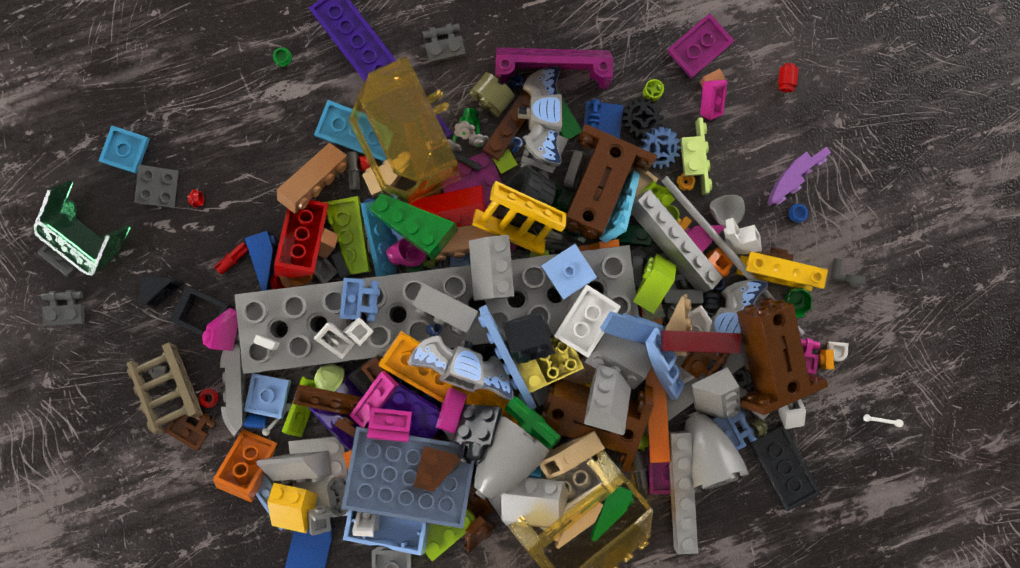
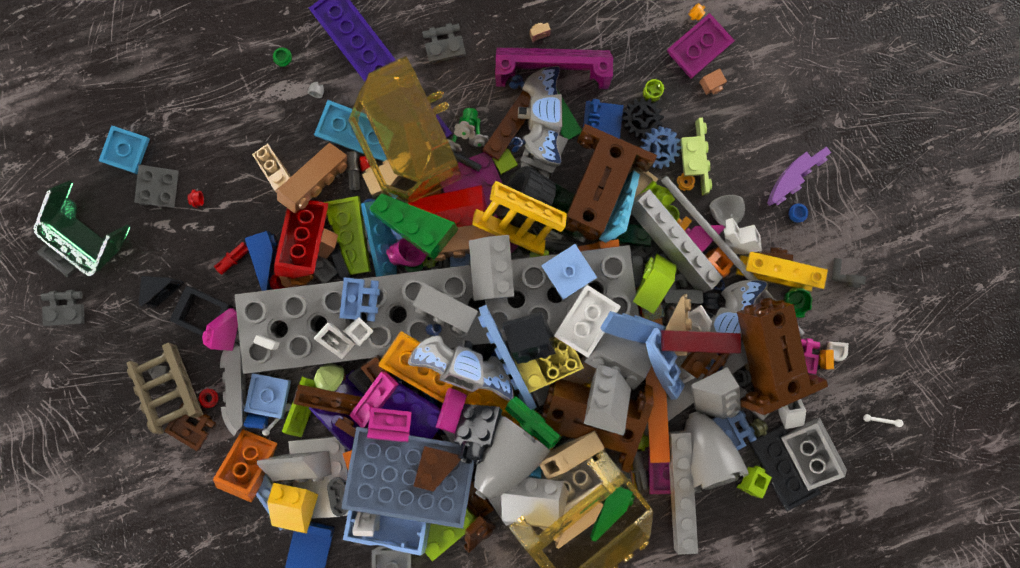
light grey bracket [307,505,333,536] -> none
olive brick [468,72,514,118] -> none
light grey piece [564,150,587,190] -> none
dark pink slope [700,80,727,121] -> none
red brick [778,63,799,92] -> none
none -> tan slope [252,144,291,193]
none -> light grey hinge [308,82,324,98]
none -> tan plate [530,23,551,42]
none -> light orange plate [688,3,706,21]
none -> lime brick [737,466,772,498]
none -> light grey slope [781,417,847,491]

